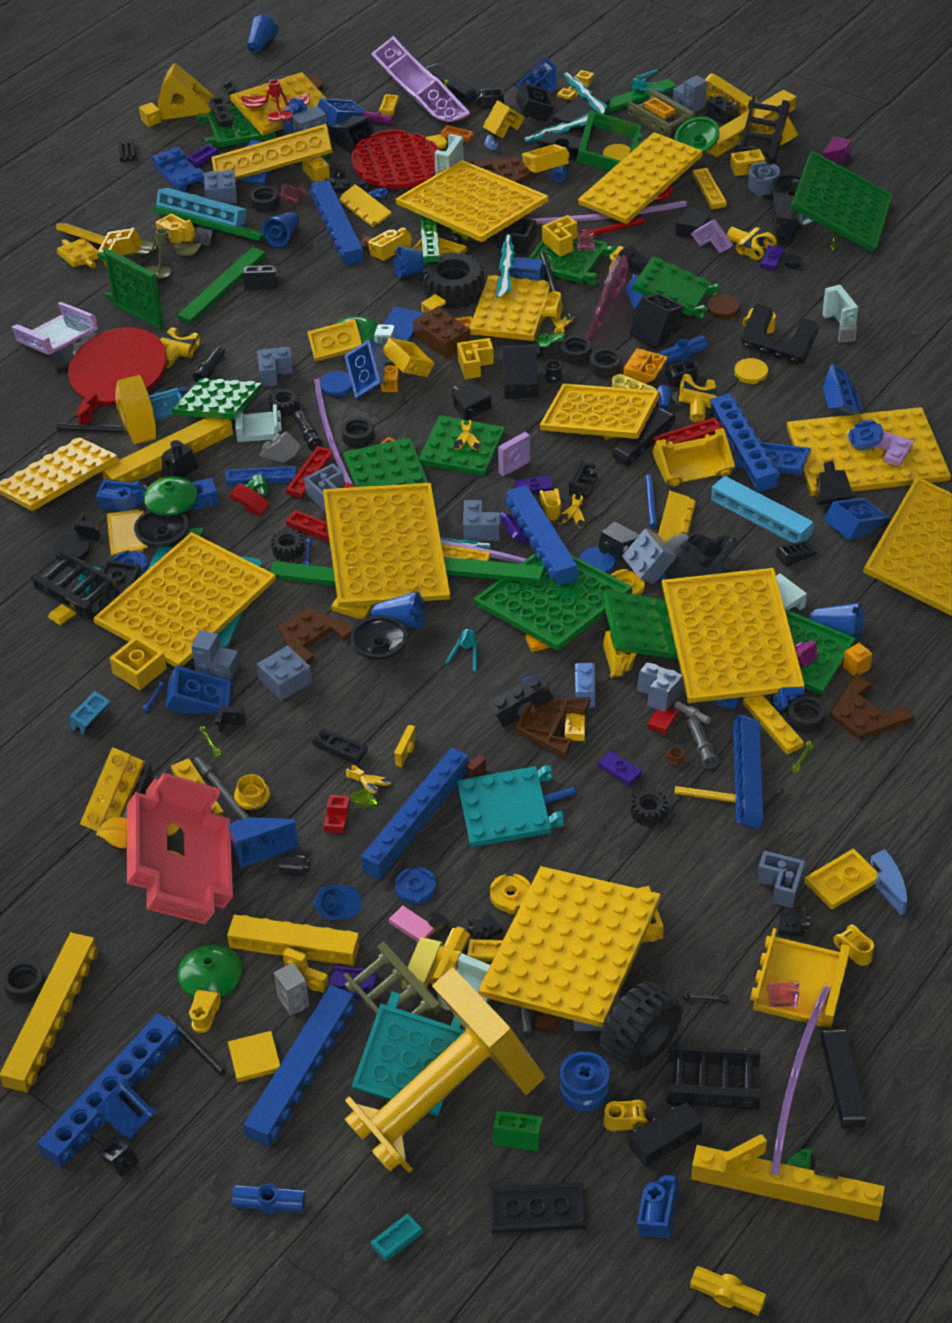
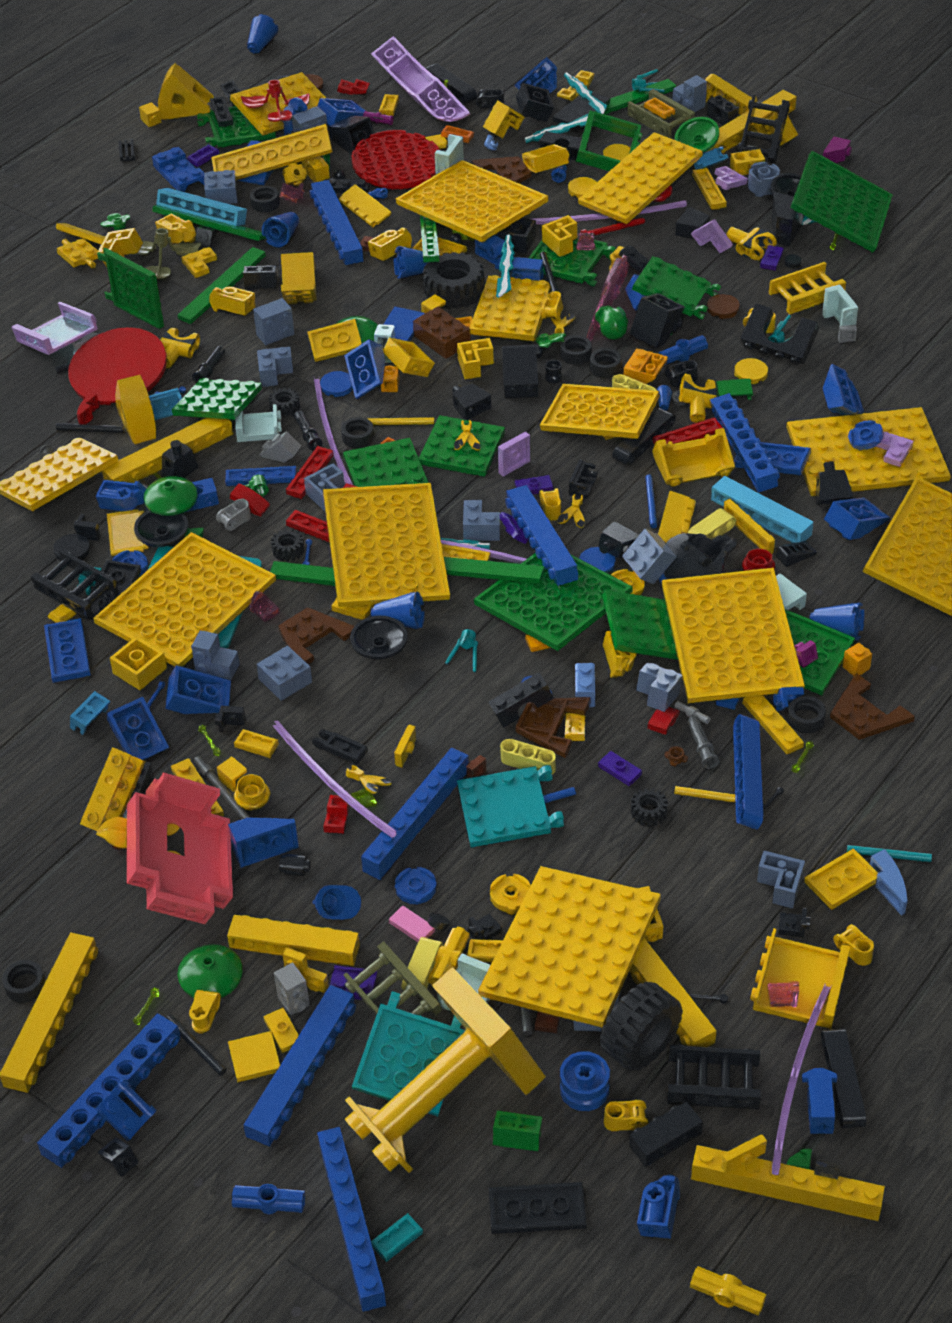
none -> blue tile [44,618,91,683]
none -> green plate [100,213,130,230]
none -> blue slope [107,697,169,760]
none -> clear neon green hinge [133,988,159,1025]
none -> yellow plate [181,247,217,278]
none -> yellow piece [209,287,255,316]
none -> light grey piece [216,499,251,531]
none -> yellow panel [217,757,247,792]
none -> yellow plate [234,729,279,758]
none -> clear pink tile [250,590,280,622]
none -> sand blue brick [253,298,294,345]
none -> yellow plate [263,1008,299,1053]
none -> lavender piece [273,721,396,838]
none -> yellow bracket [281,252,317,304]
none -> yellow brick [282,163,307,186]
none -> blue brick [317,1127,386,1312]
none -> red slope [337,79,370,95]
none -> yellow bar [367,418,434,425]
none -> blue piece [475,235,514,269]
none -> light yellow beam [500,739,556,775]
none -> yellow tile [568,177,597,199]
none -> green hair [595,305,628,340]
none -> yellow brick [629,938,716,1047]
none -> light yellow beam [688,508,736,538]
none -> dark azure hinge [693,147,729,170]
none -> lavender plate [715,166,748,190]
none -> green hinge [716,378,753,400]
none -> yellow plate [723,499,775,554]
none -> red piece [742,549,775,571]
none -> teal plant [768,315,793,343]
none -> yellow fence [769,262,846,314]
none -> blue piece [802,1068,837,1134]
none -> teal bar [847,845,932,862]

